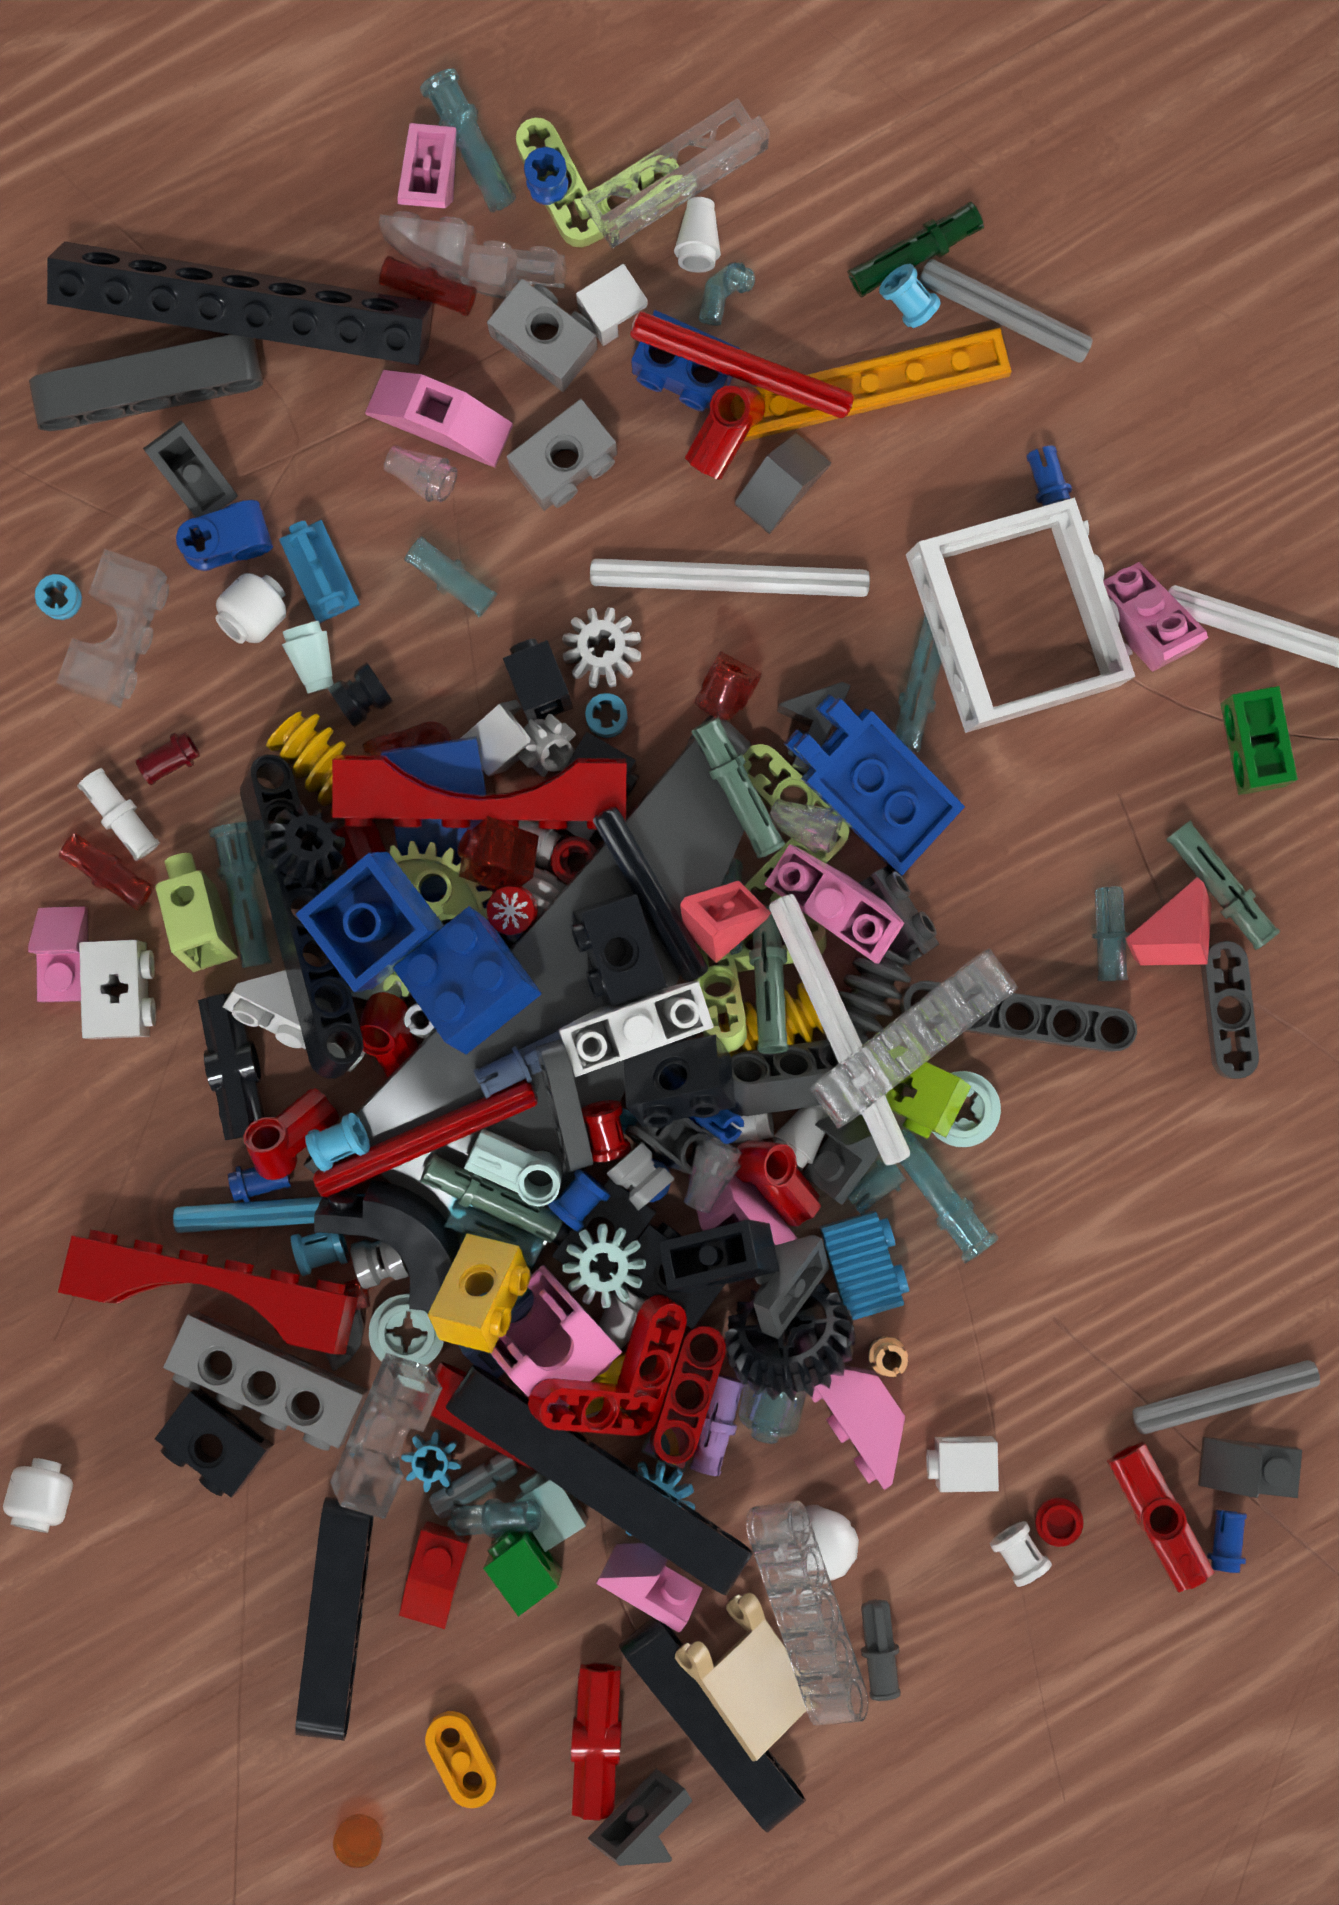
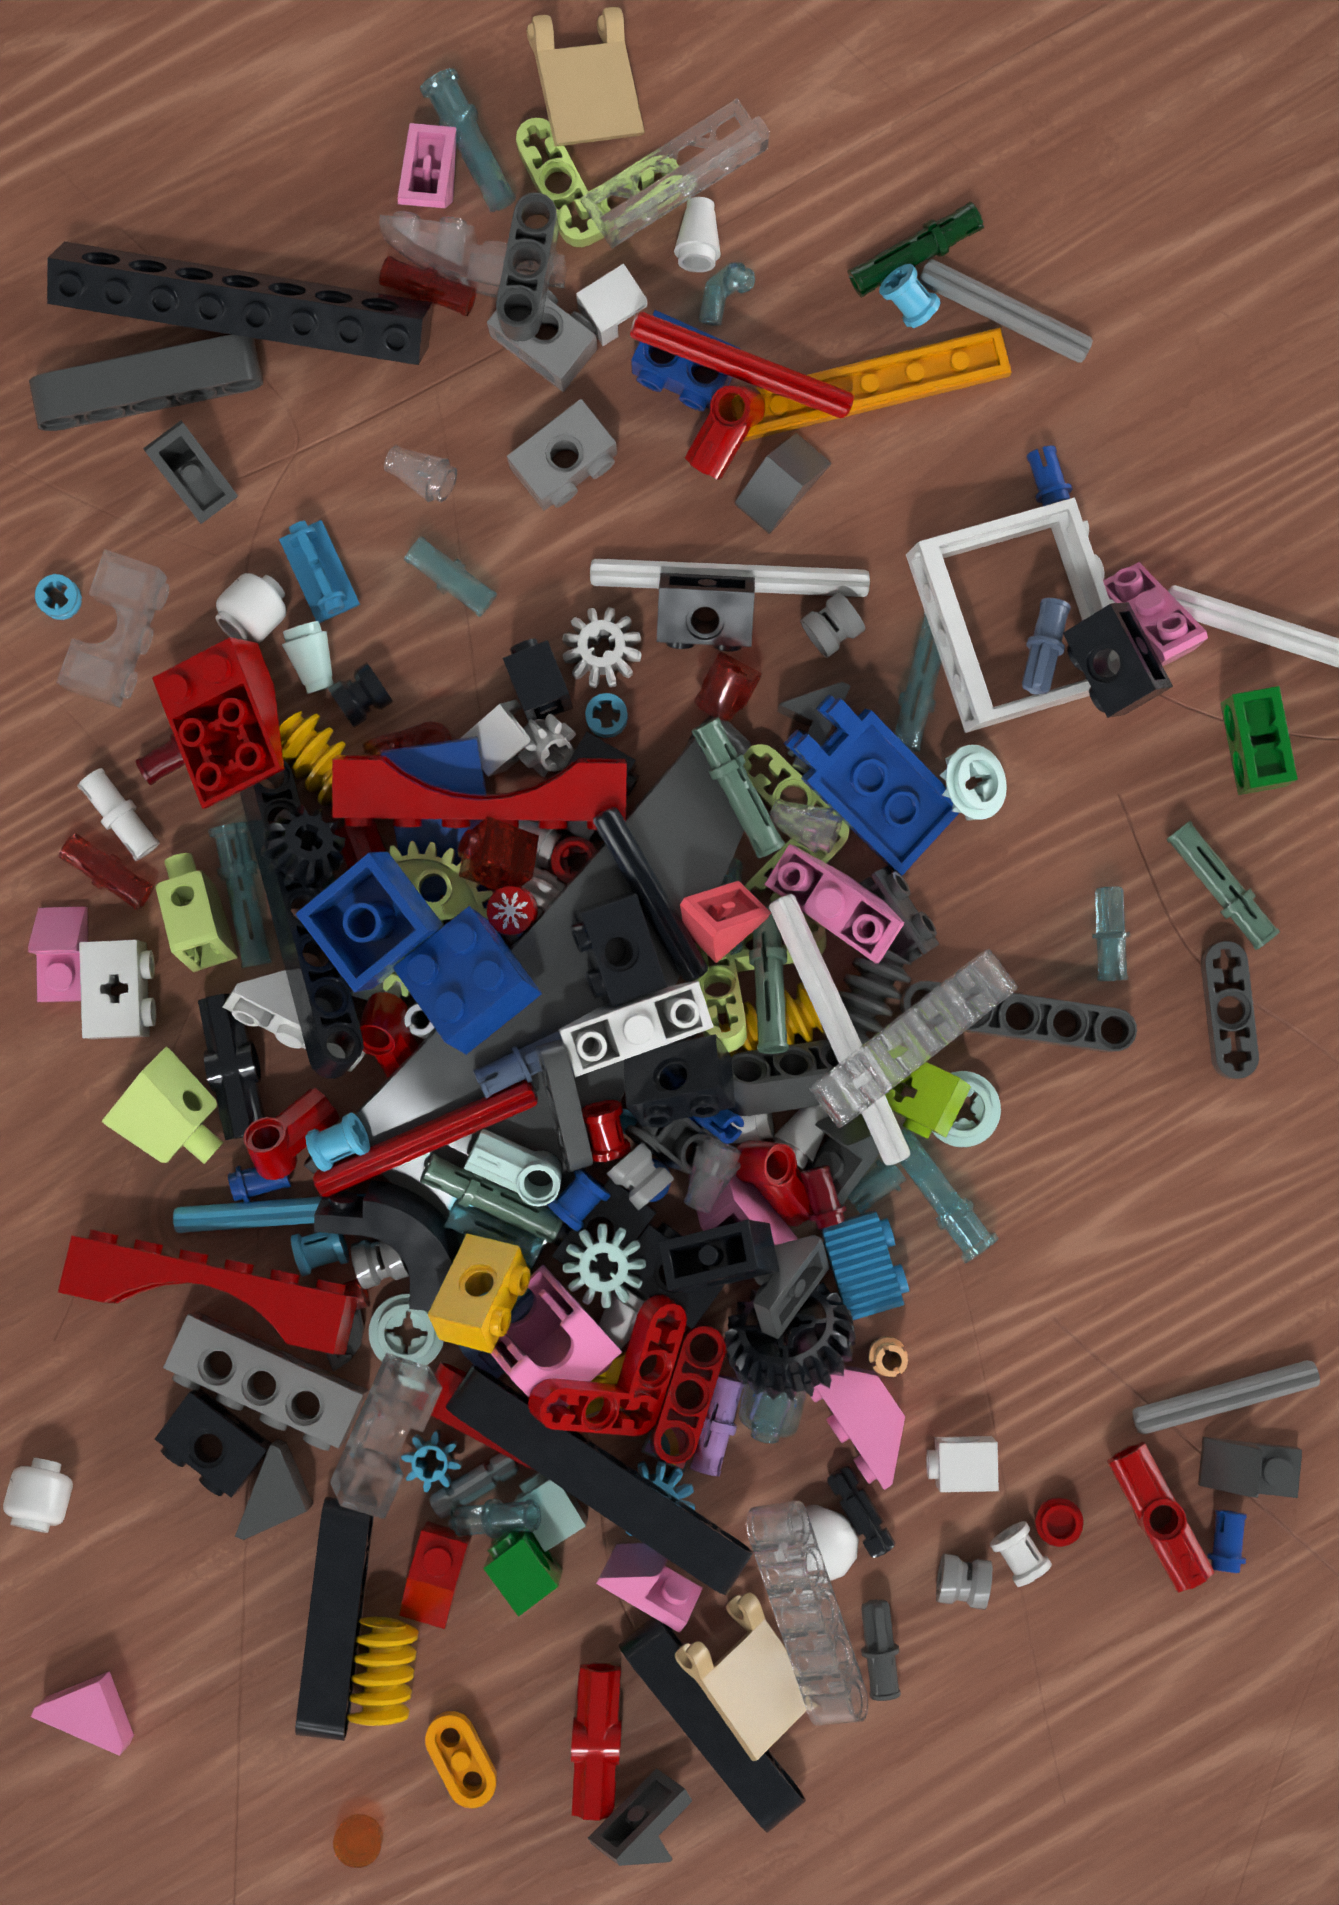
blue piece [176,500,273,571] -> none
bright pink slope [365,370,513,468] -> none
blue bush [524,147,569,205] -> none
coral slope [1126,877,1212,966] -> none
none -> bright pink slope [31,1671,134,1756]
none -> yellowish green torso [102,1046,224,1164]
none -> red slope [152,637,284,809]
none -> dark grey slope [235,1439,313,1540]
none -> yellow piece [347,1616,419,1726]
none -> dark grey beam [496,193,559,341]
none -> tan flag [526,7,645,147]
none -> black brick [657,573,755,652]
none -> dark red pin [799,1164,847,1229]
none -> light grey wheel [800,592,866,658]
none -> black axle [827,1466,895,1558]
none -> light grey wheel [936,1553,993,1610]
none -> light aqua gear [939,745,1007,821]
none -> sand blue axle [1022,598,1071,695]
none -> black brick [1063,602,1173,718]

